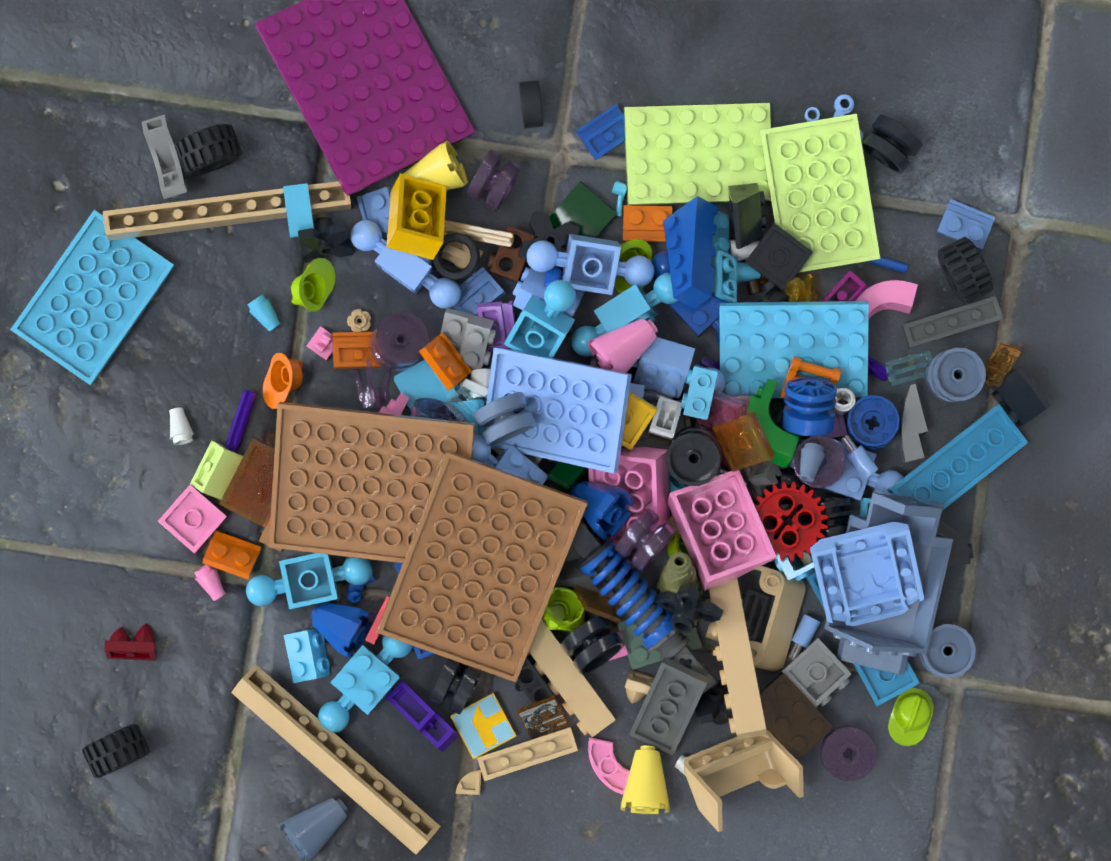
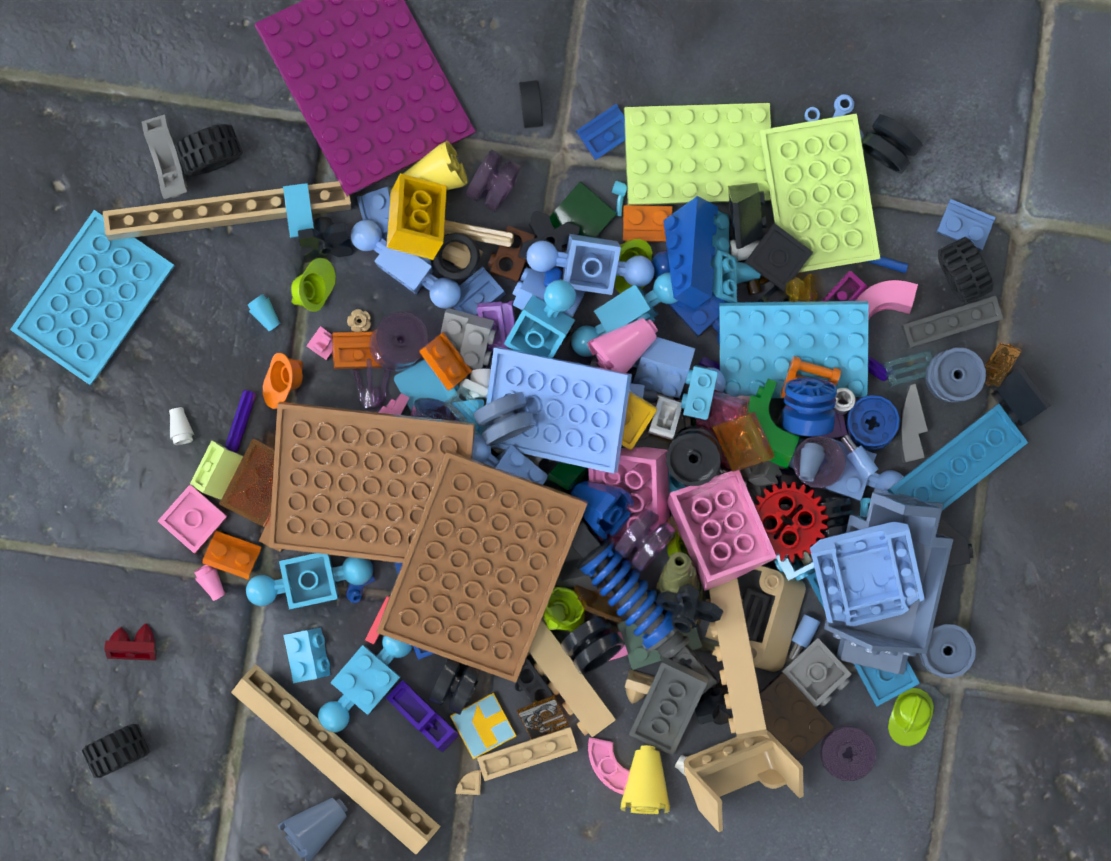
blue cone [311,602,374,658] -> none

